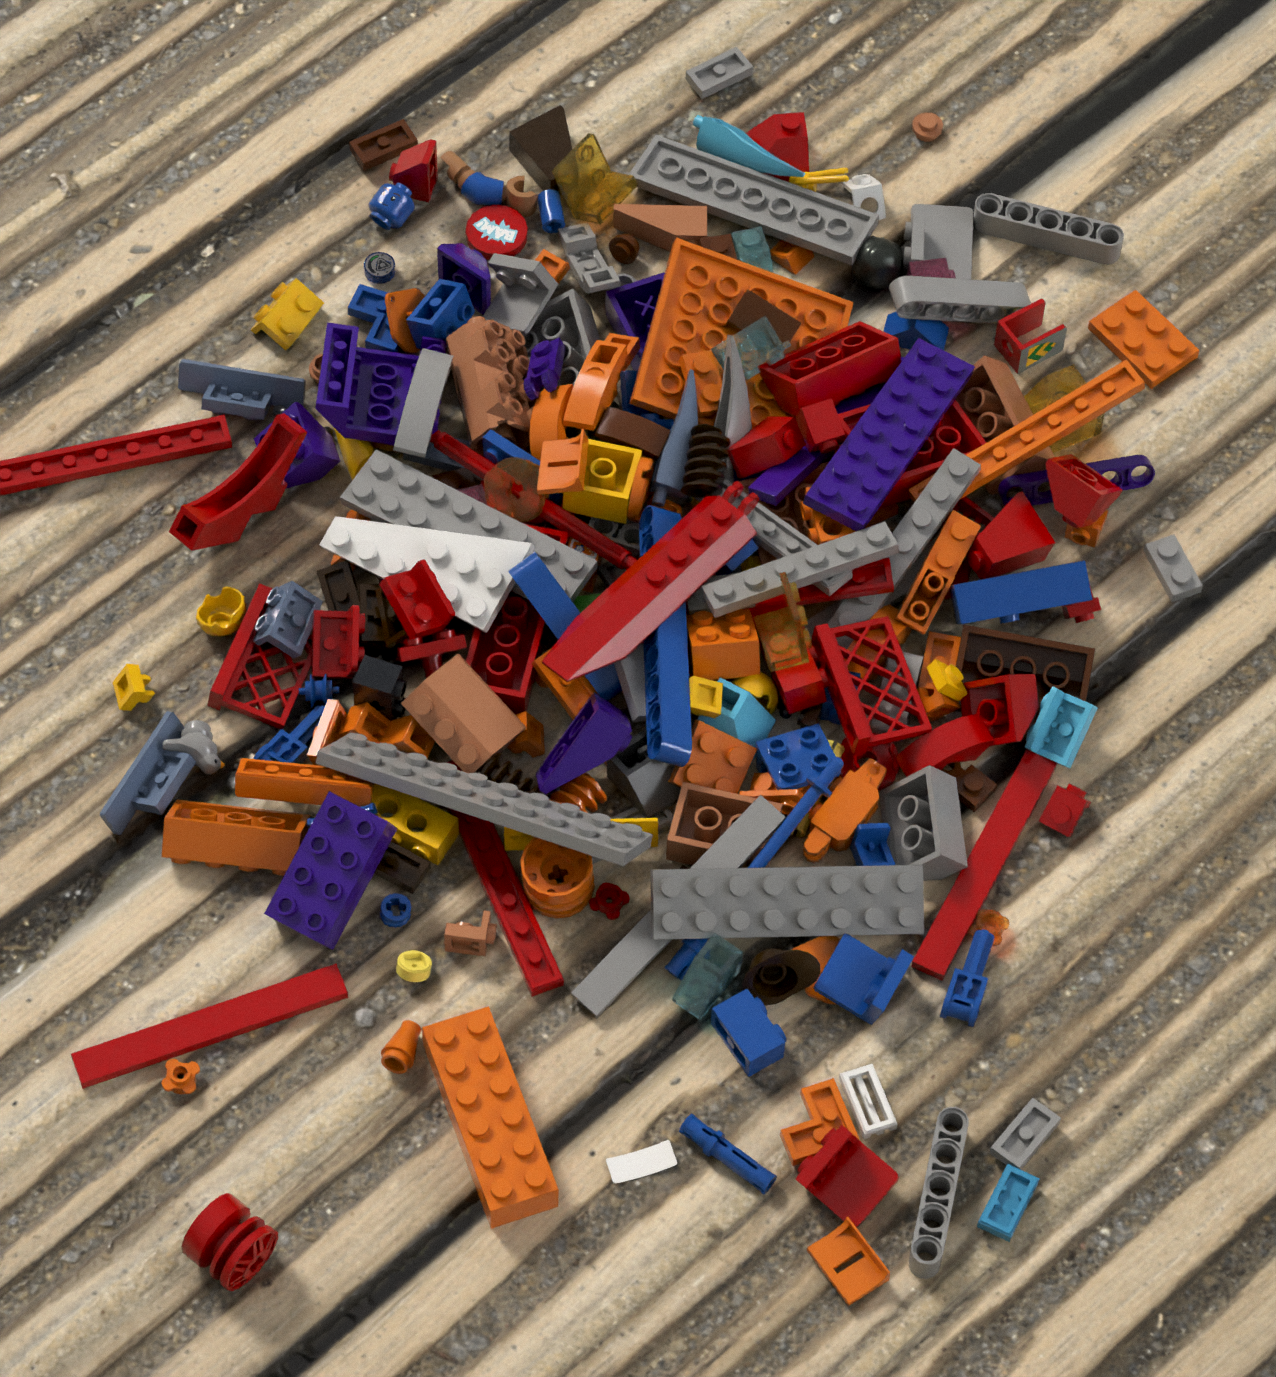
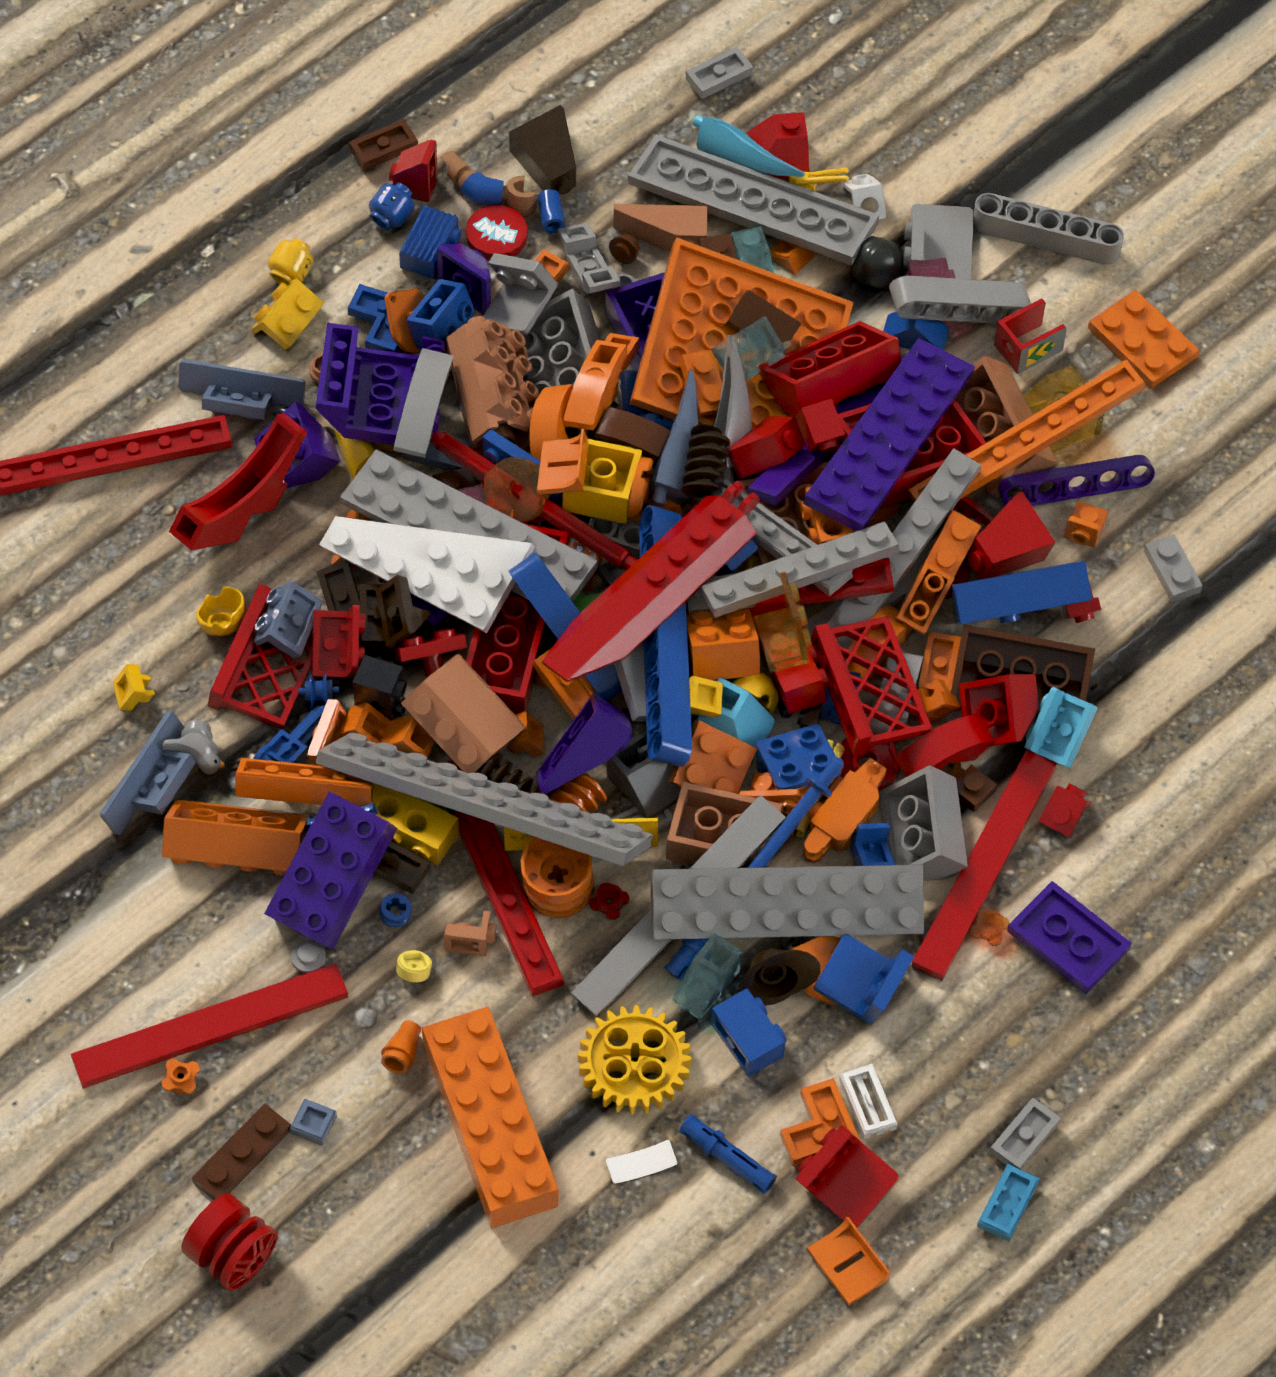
tile [364,252,395,284] -> none
red bracket [379,559,455,640] -> none
dark purple hinge [523,337,566,400] -> none
clear yellow bracket [552,133,638,225] -> none
light grey beam [909,1107,969,1279] -> none
nougat plate [912,112,943,142] -> none
yellow plate [926,659,968,702] -> none
blue connector [940,929,995,1027] -> none
red slope [1045,454,1123,528] -> none
none -> reddish brown plate [192,1103,291,1200]
none -> yellow head [267,238,314,285]
none -> sand blue tile [290,1098,337,1146]
none -> light grey plate [291,940,326,974]
none -> blue brick [399,205,462,279]
none -> yellow gear [578,1005,692,1115]
none -> dark purple plate [1007,881,1132,994]

